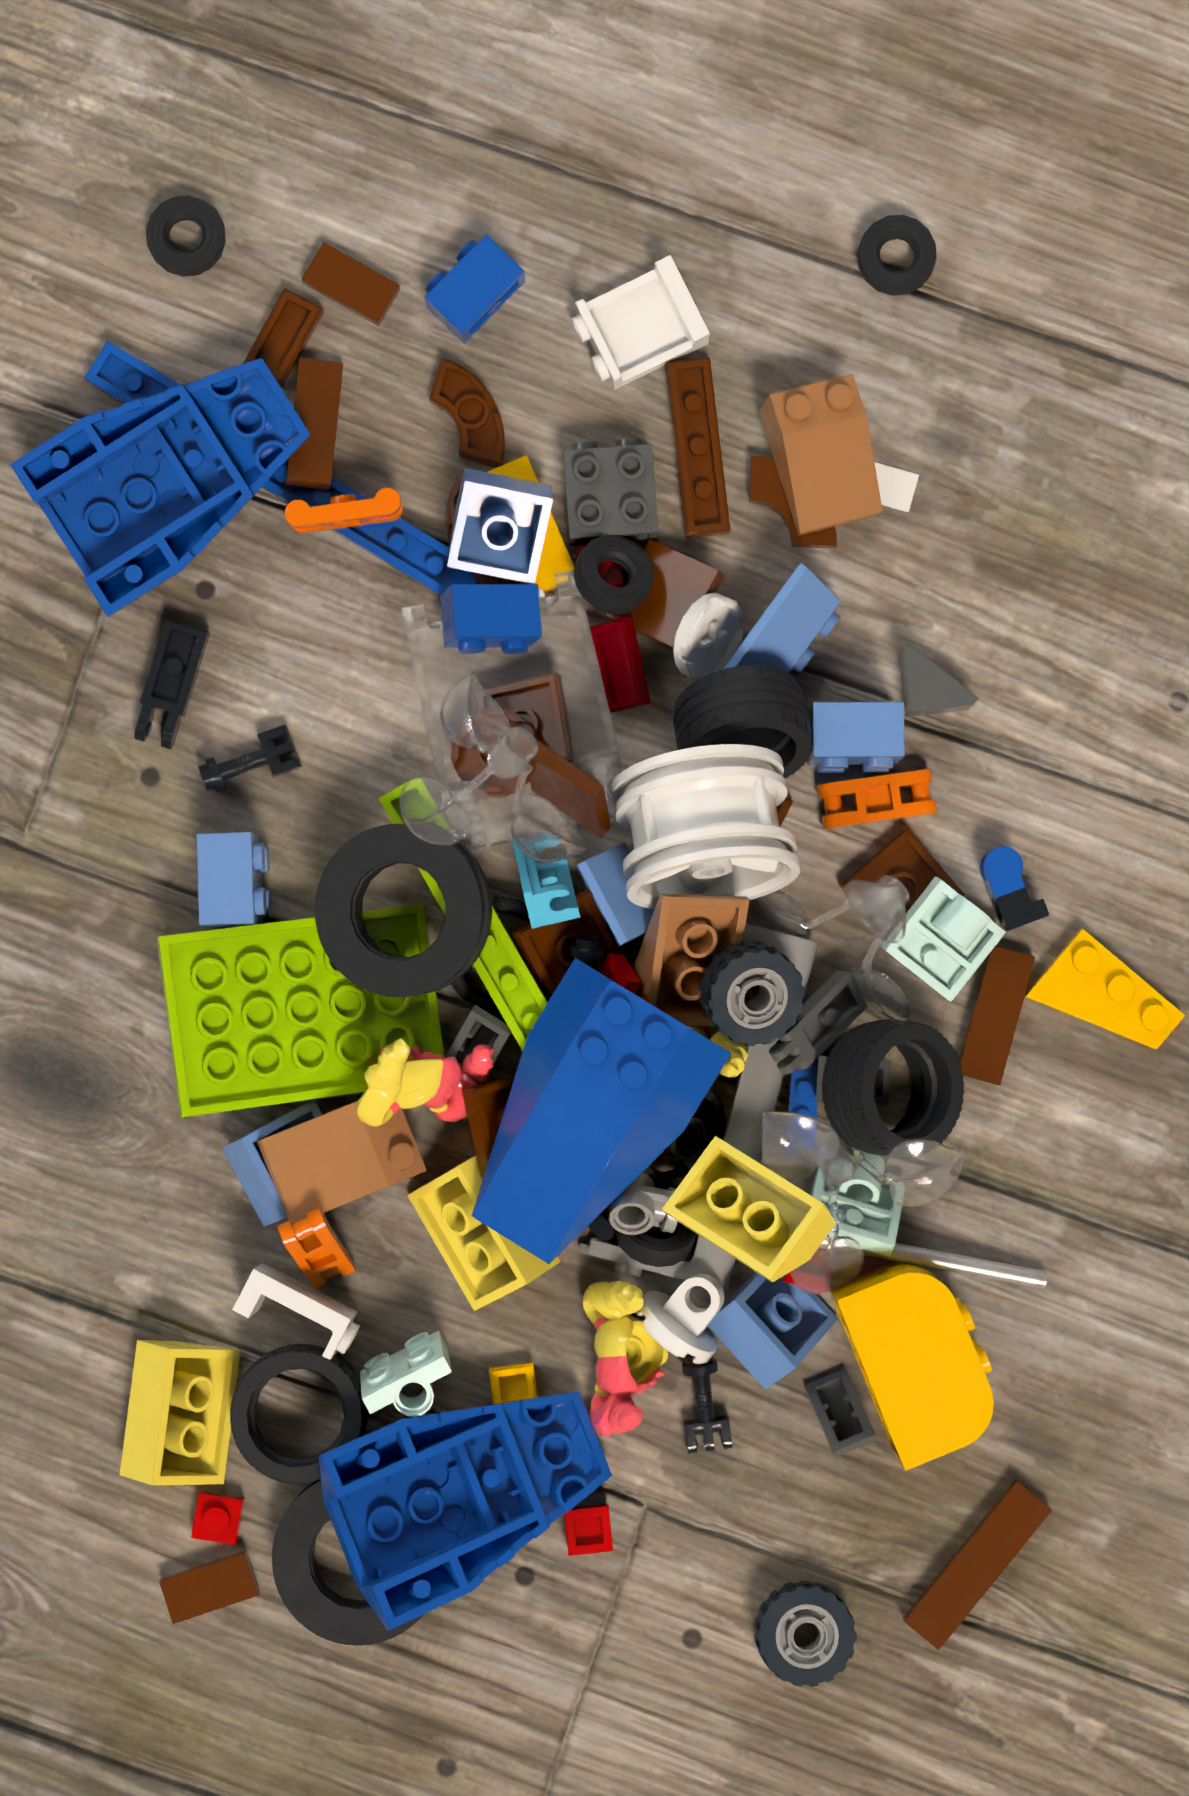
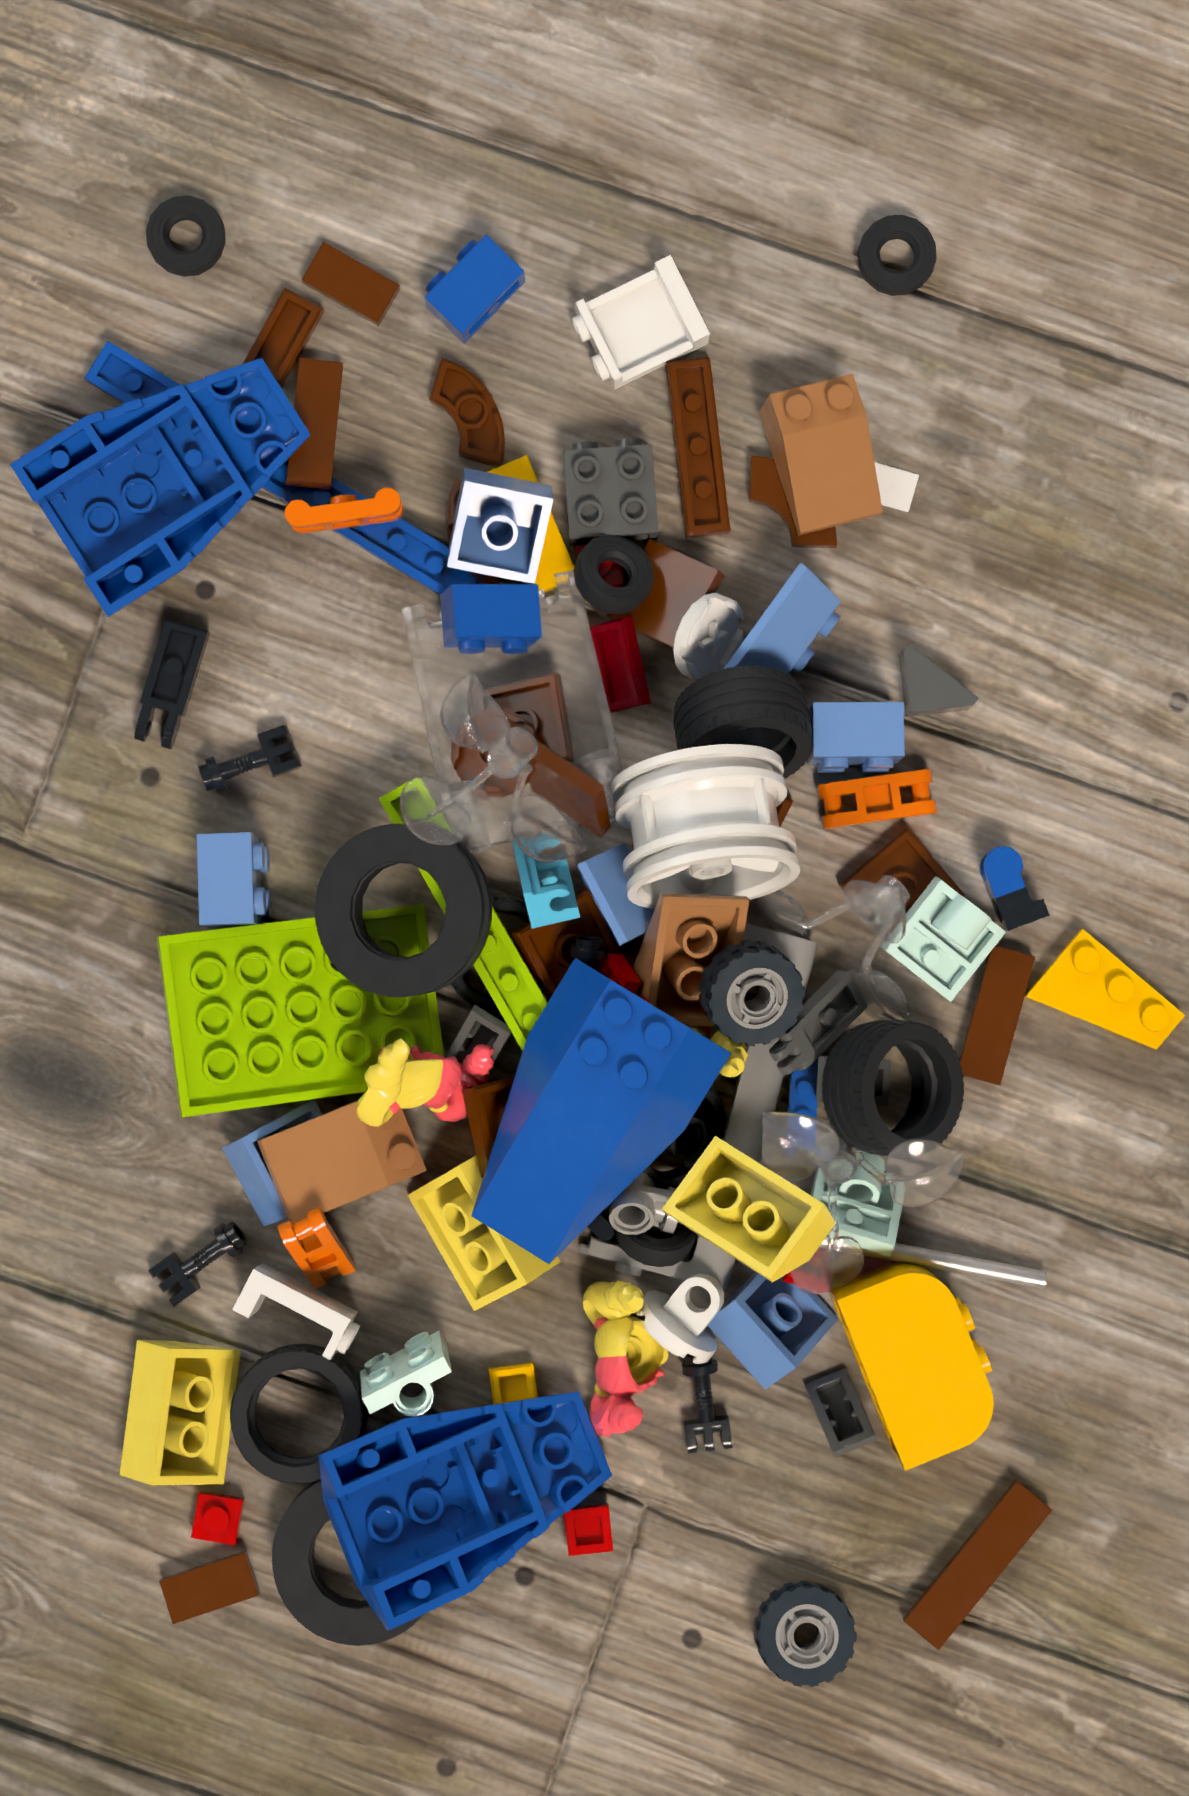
none -> black hinge [148,1222,247,1307]

